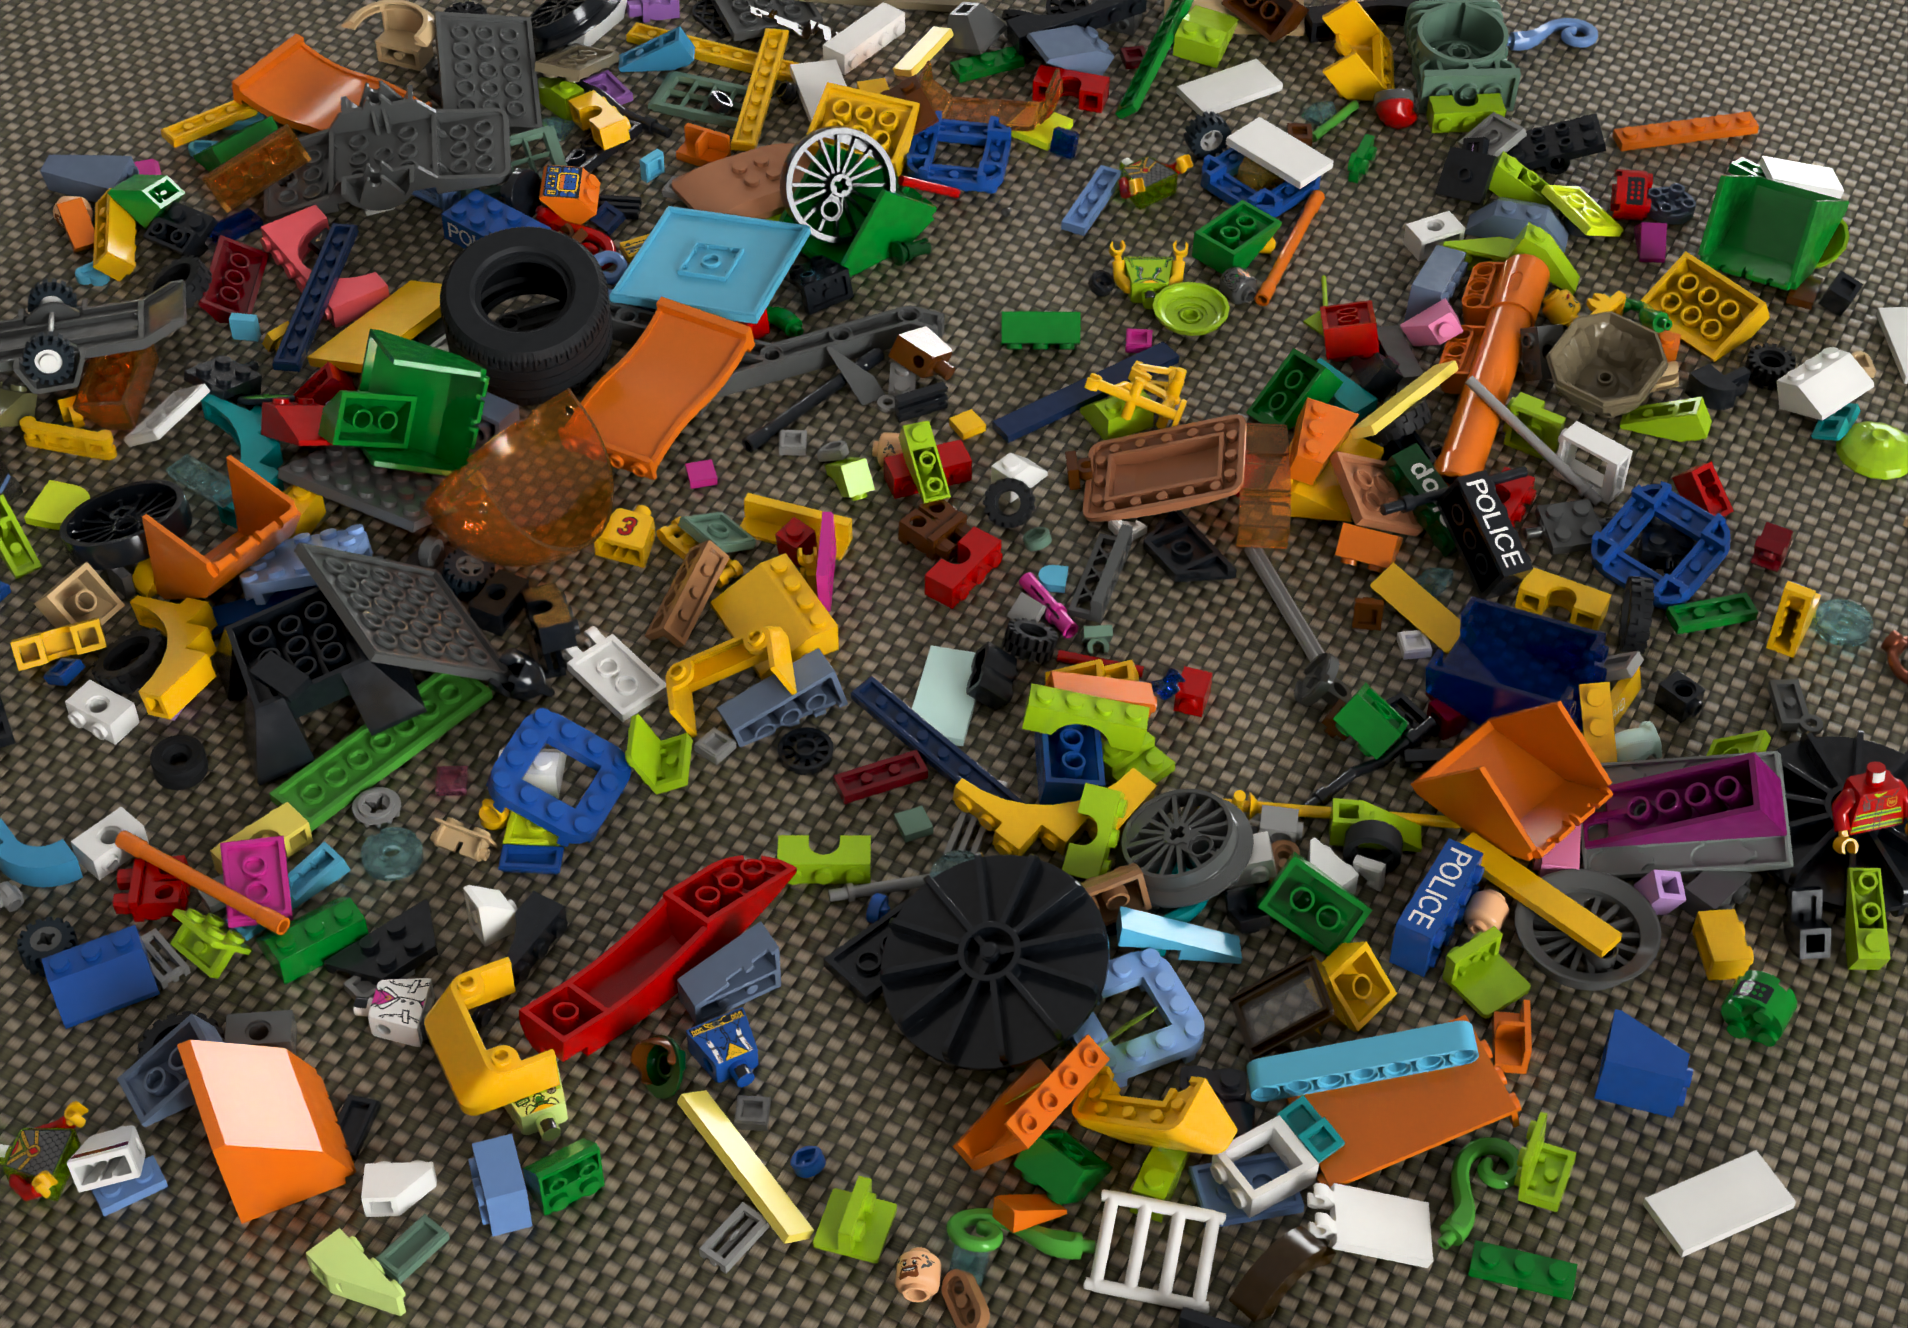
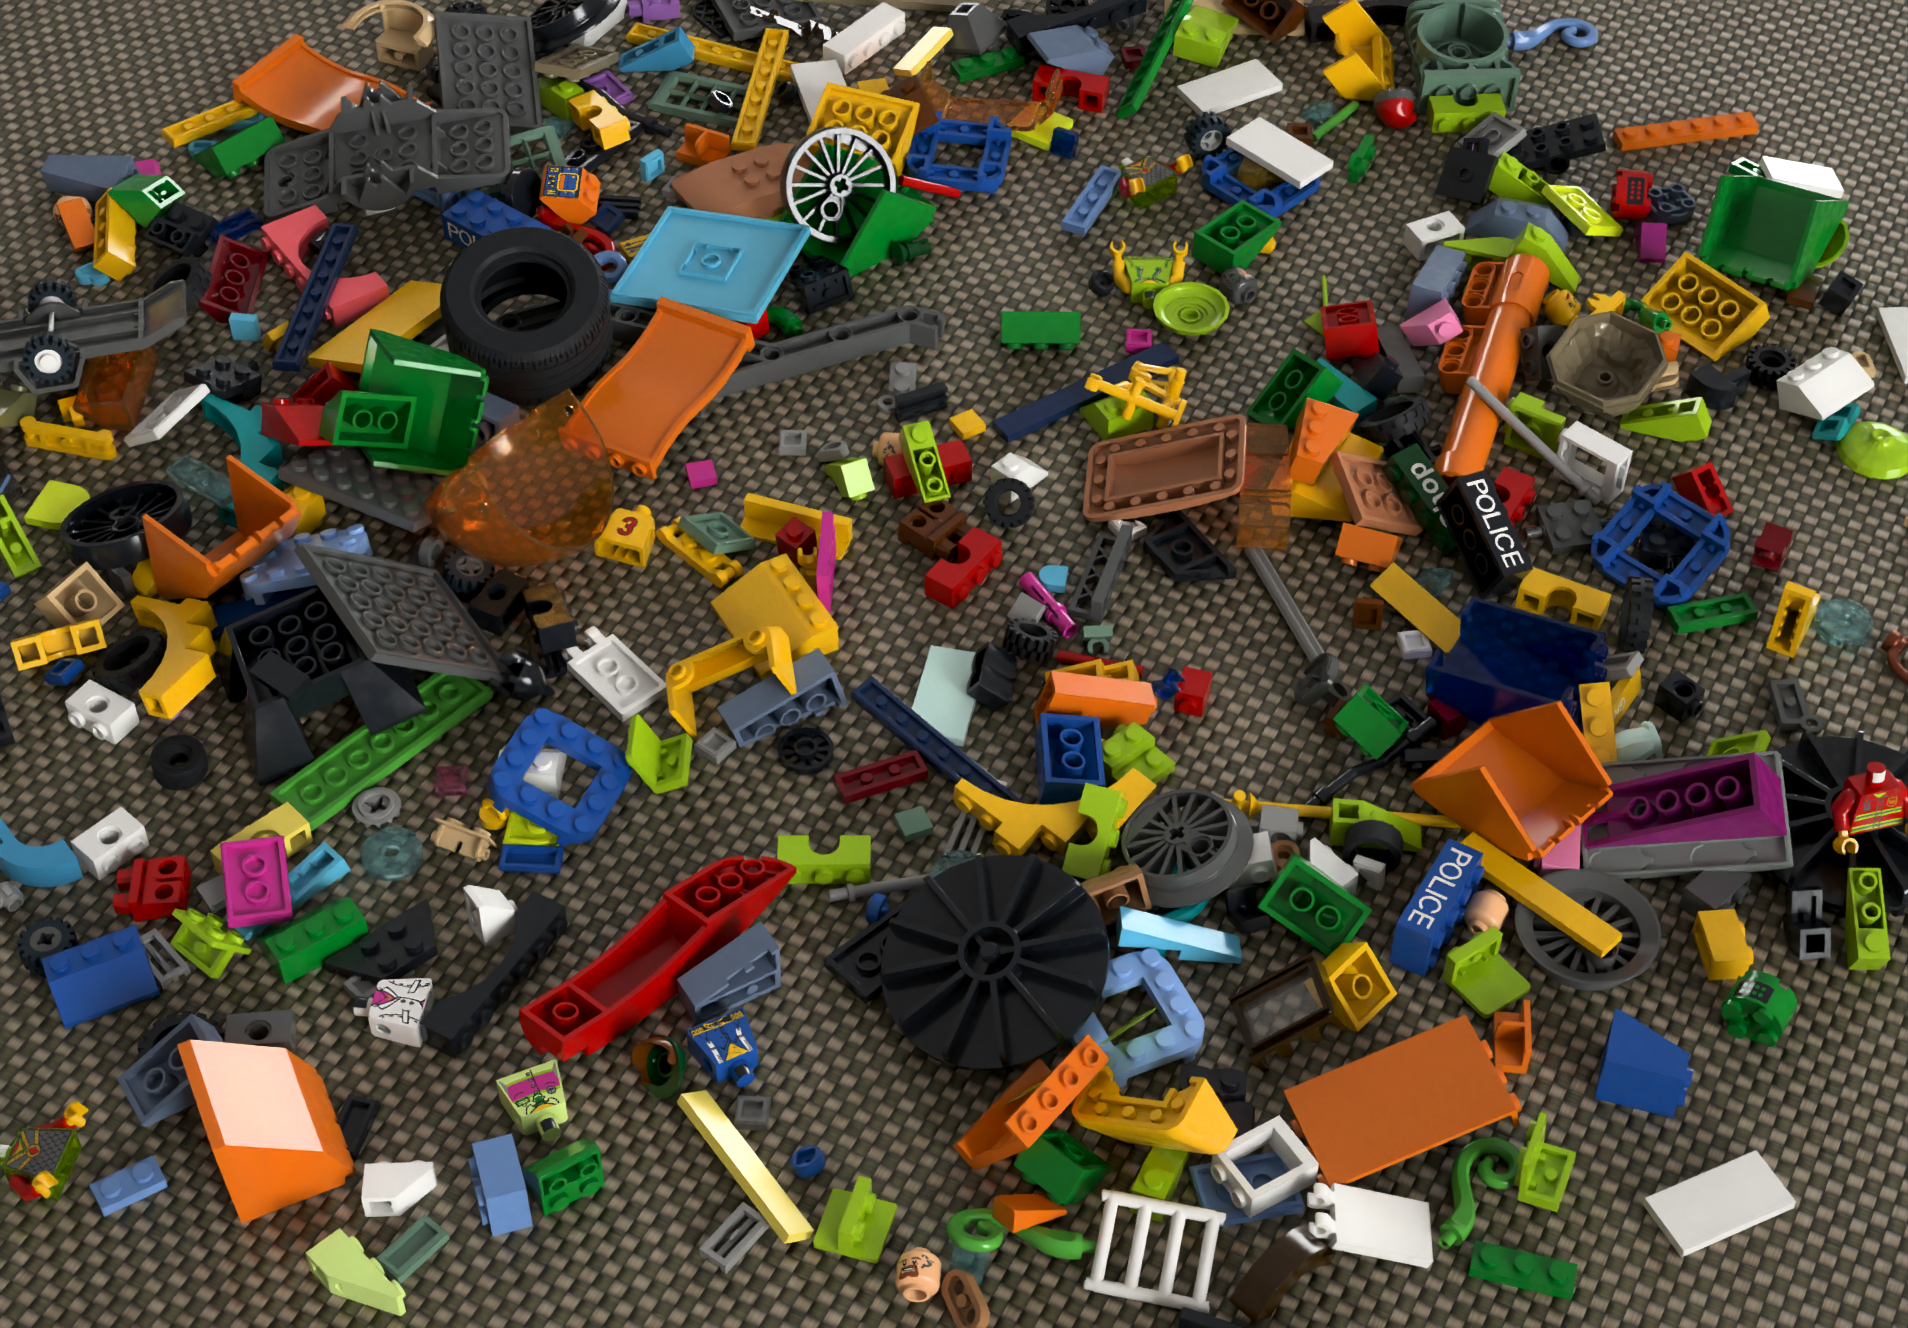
white torso [67,1125,146,1193] -> none
orange piece [115,830,290,935] -> none
clear orange slope [201,124,312,213] -> none
black wheel [237,394,295,405] -> none
yellow windscreen [424,957,560,1116] -> none
medium nougat fence [645,540,730,648] -> none
black piece [742,347,885,453] -> none
dark grey sticker [826,346,885,406] -> none
reddish brown torso [888,326,955,381] -> none
sand green tile [1022,527,1052,551] -> none
lime arch [1022,683,1150,753] -> none
reddish brown tile [1065,451,1093,490] -> none
medium azure beam [1246,1021,1479,1102] -> none
orange piece [1254,190,1325,306] -> none
teal slope [1277,1095,1345,1163] -> none
light yellow tile [1350,360,1459,439] -> none
black bar [1380,466,1528,515] -> none
lavender brick [1634,869,1686,915] -> none

